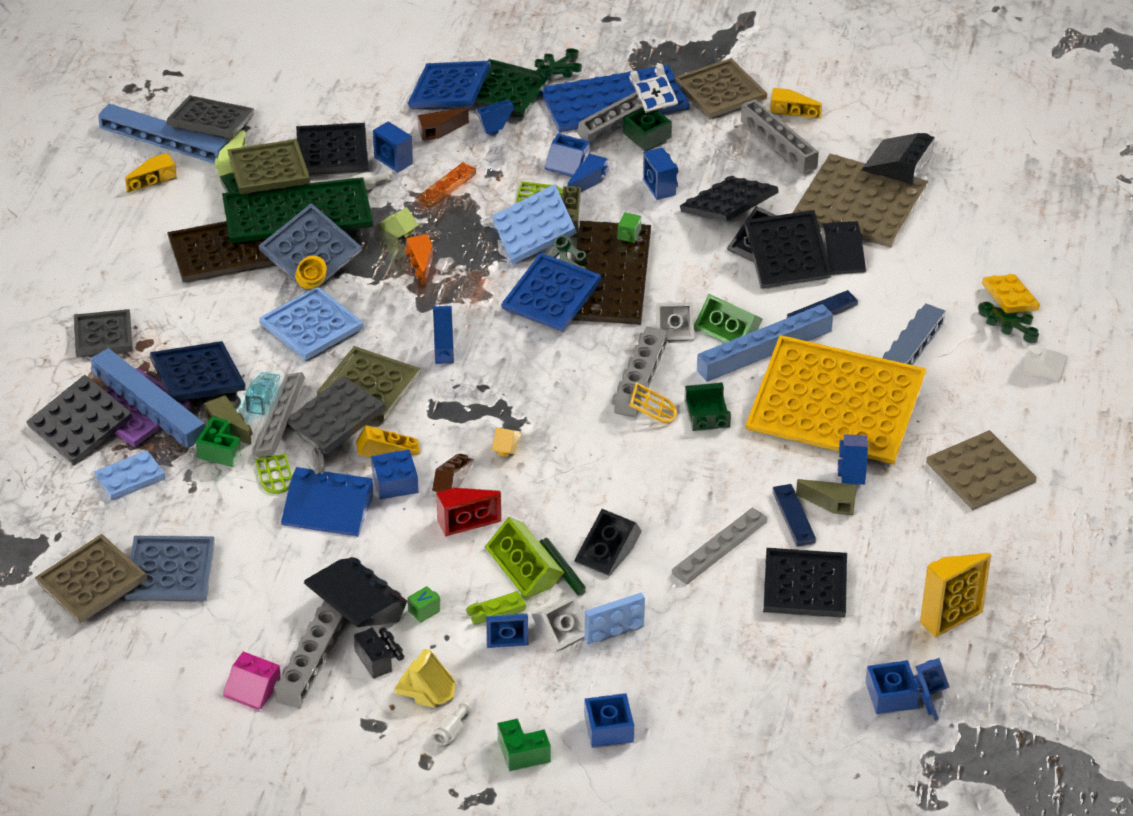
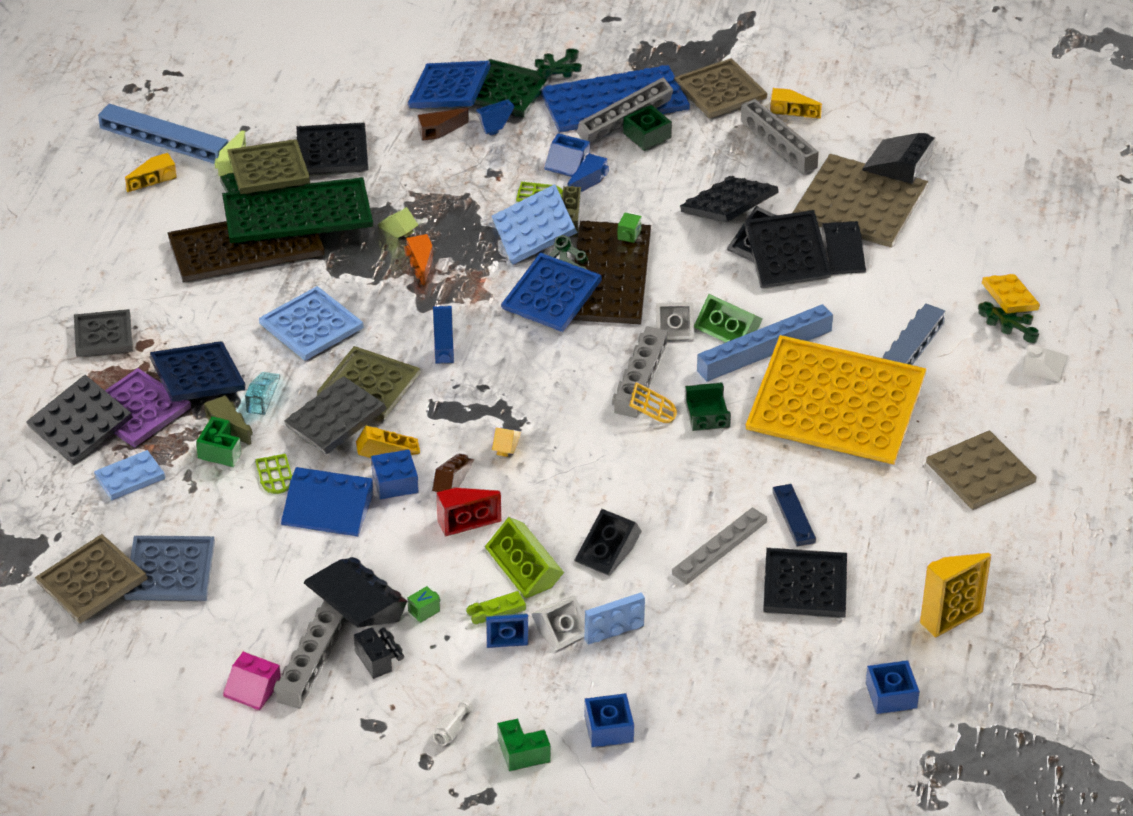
medium blue brick [90,348,205,448] -> none
dark grey plate [166,95,254,139] -> none
light grey plate [254,372,305,458] -> none
sand blue plate [259,203,362,291] -> none
yellow piece [295,256,327,289] -> none
light grey axle [312,448,325,474] -> none
white piece [351,169,393,191] -> none
blue brick [373,121,413,173] -> none
light yellow piece [394,649,455,708] -> none
clear orange plate [417,162,476,208] -> none
dark green axle [540,538,586,596] -> none
white flag [629,64,678,113] -> none
blue brick [643,147,679,200] -> none
dark blue plate [787,290,858,318] -> none
olive slope [796,479,856,515] -> none
blue brick [837,434,868,485] -> none
blue bracket [914,658,950,721] -> none

